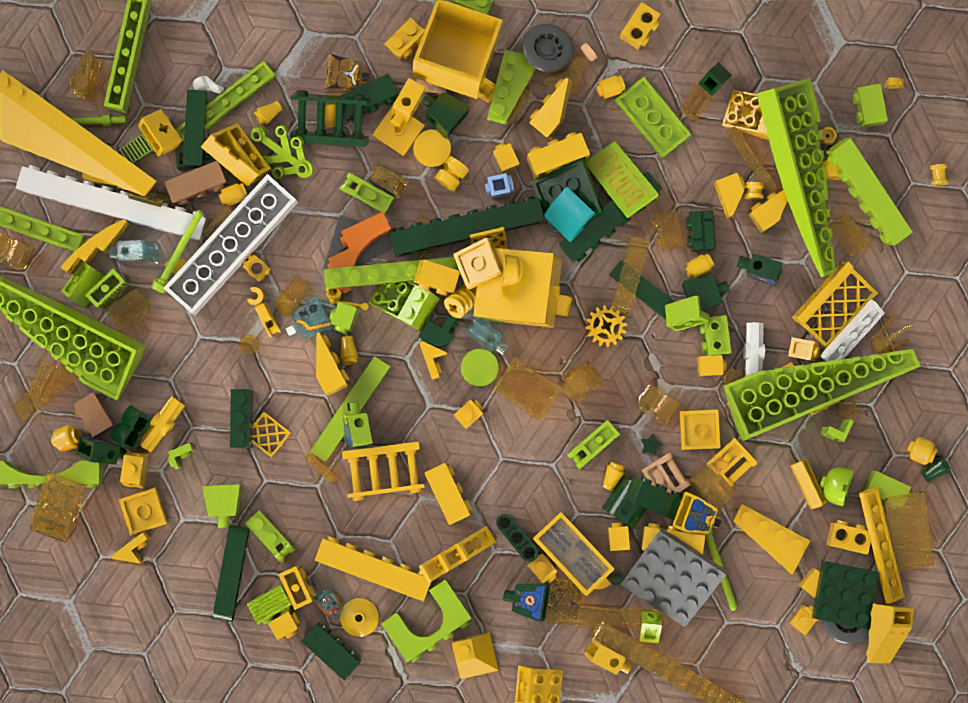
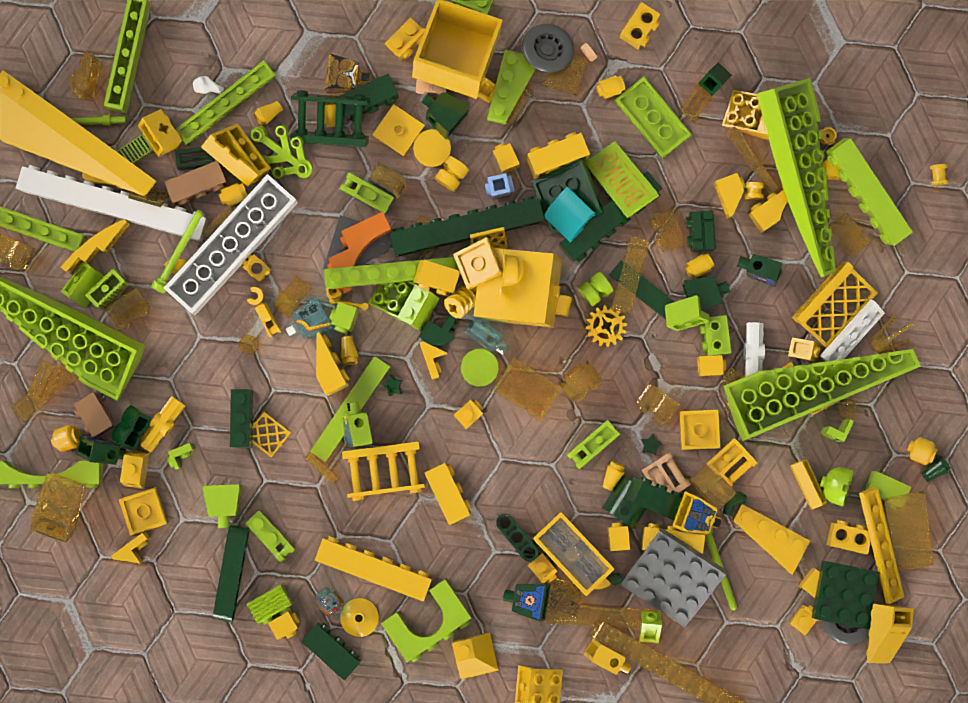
clear light blue torso [109,240,158,264] -> none
dark green tile [183,90,207,167] -> none
yellow brick [278,565,316,610] -> none
yellow torso [390,78,426,127] -> none
yellow slope [419,526,496,583] -> none
yellow slope [530,77,572,138] -> none
lime brick [853,83,888,128] -> none
yellow tile [885,77,905,89] -> none
none -> dark green piece [383,374,403,397]
none -> lime wheel [577,271,614,307]
none -> dark green arm [722,492,747,516]

